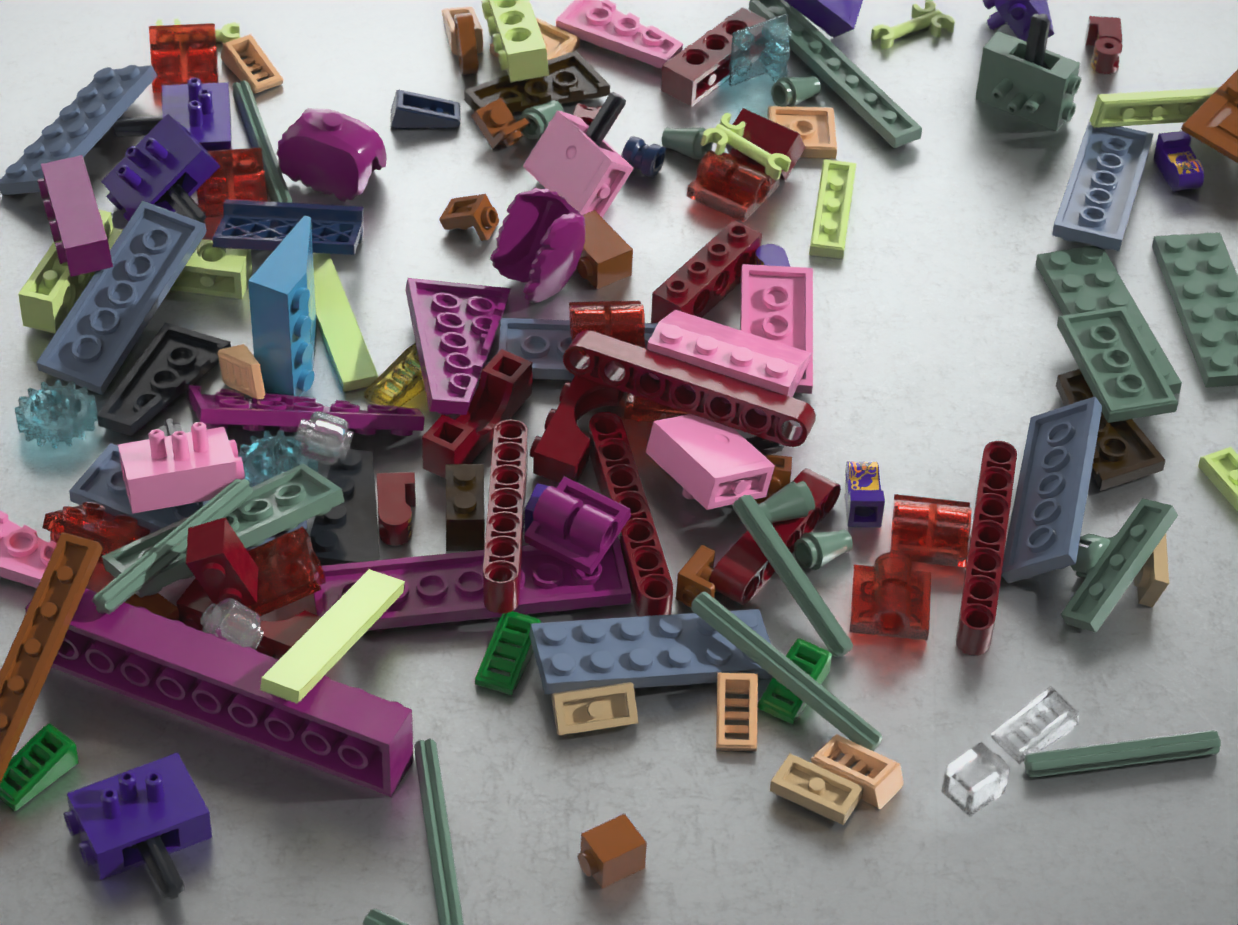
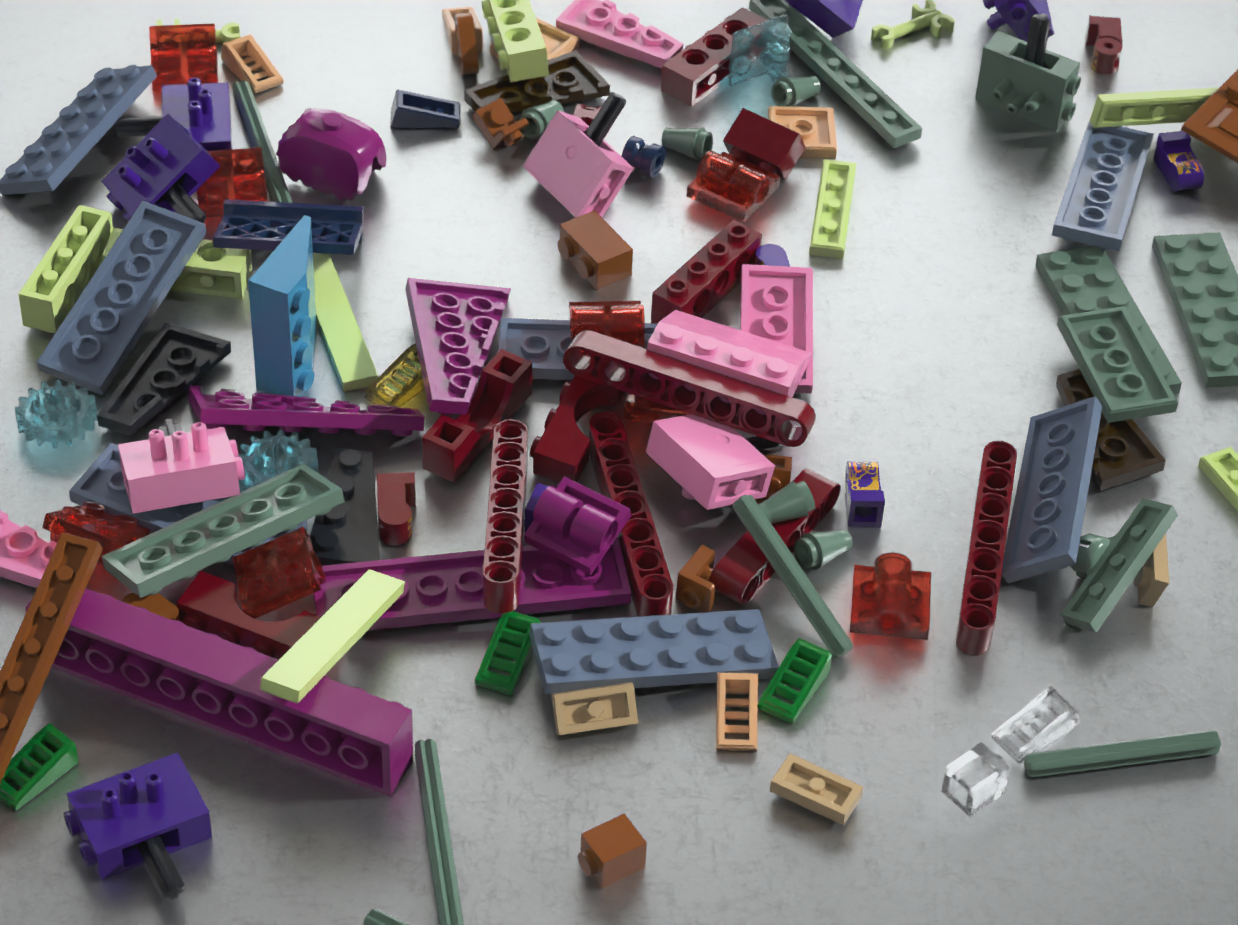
brick [37,155,113,277] -> none
sand green axle [92,479,253,614] -> none
dark red brick [186,517,258,613] -> none
clear head [201,598,263,650] -> none
light nougat slope [217,344,265,400] -> none
clear head [295,411,354,465] -> none
dark orange bracket [439,194,499,241] -> none
dark brown brick [445,464,484,551] -> none
magenta animal [490,188,585,303] -> none
sand green axle [691,592,882,751] -> none
yellowish green bar [700,113,791,180] -> none
light nougat slope [811,734,903,809] -> none
clear red plate [889,494,972,568] -> none

